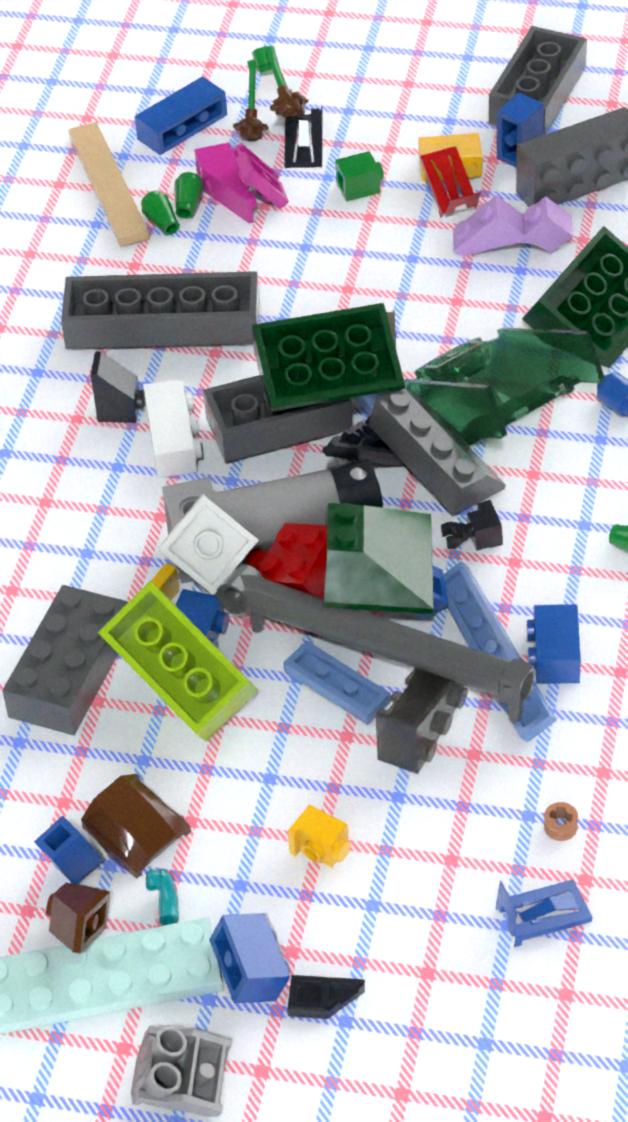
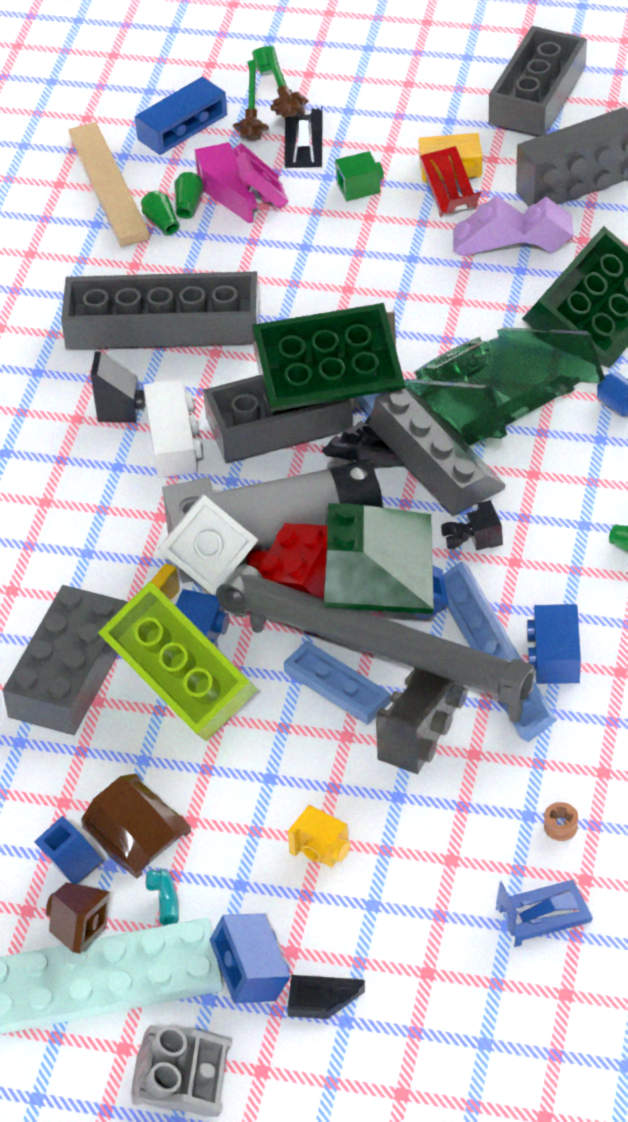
blue brick [497,92,544,168] -> none

